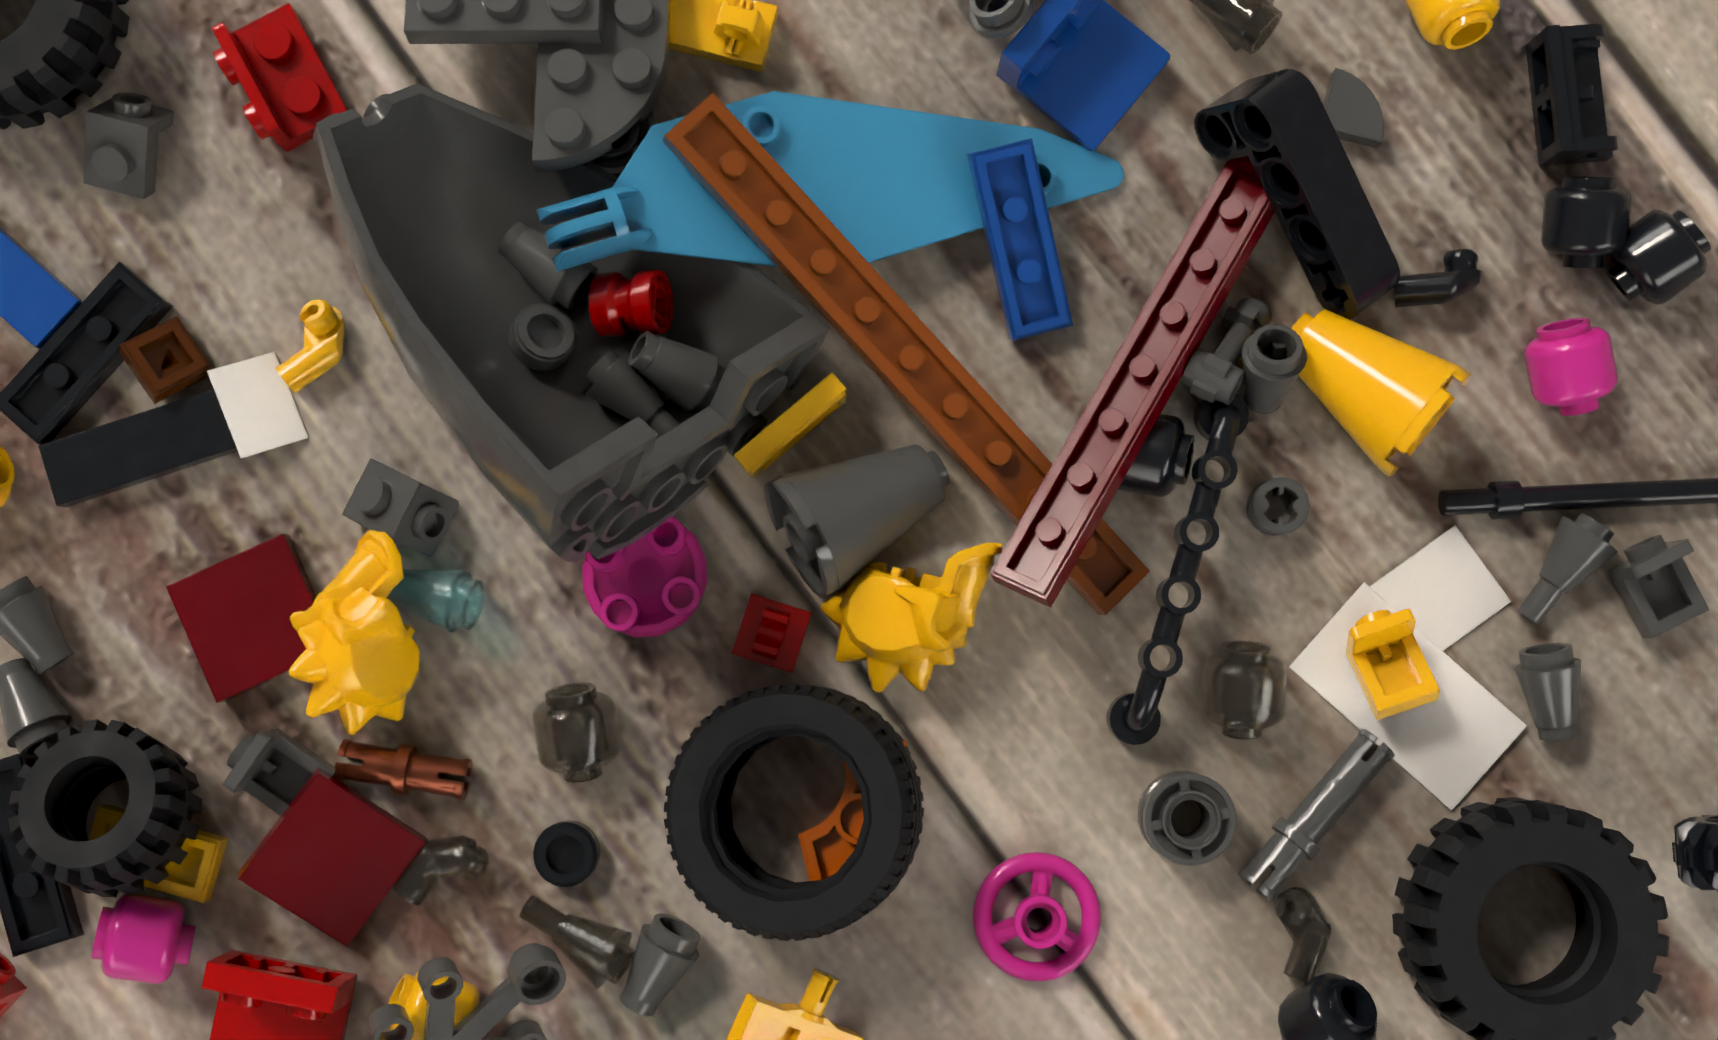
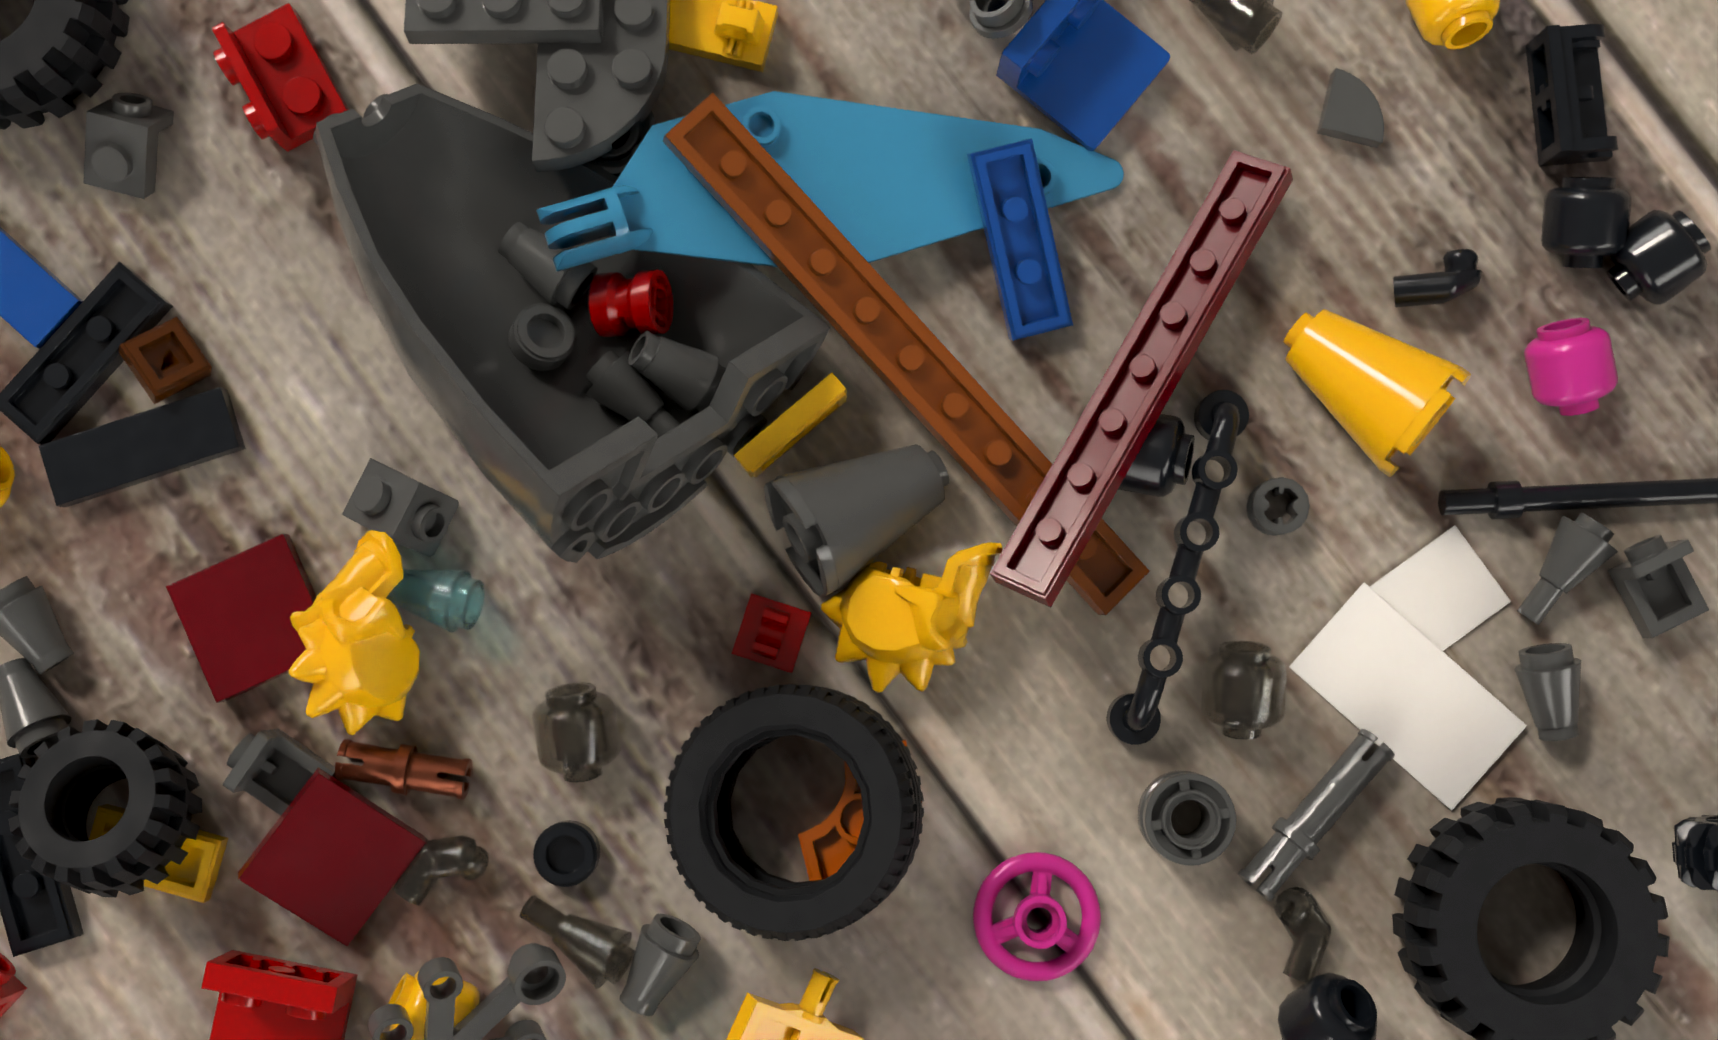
dark pink head [91,894,196,984] -> none
white sticker [207,352,308,459] -> none
yellow arm [276,299,345,393] -> none
dark pink dish [582,517,707,638] -> none
dark grey bar [1181,298,1272,405] -> none
black beam [1194,69,1400,319] -> none
dark grey cone [1242,324,1307,414] -> none
yellow bracket [1346,609,1440,721] -> none

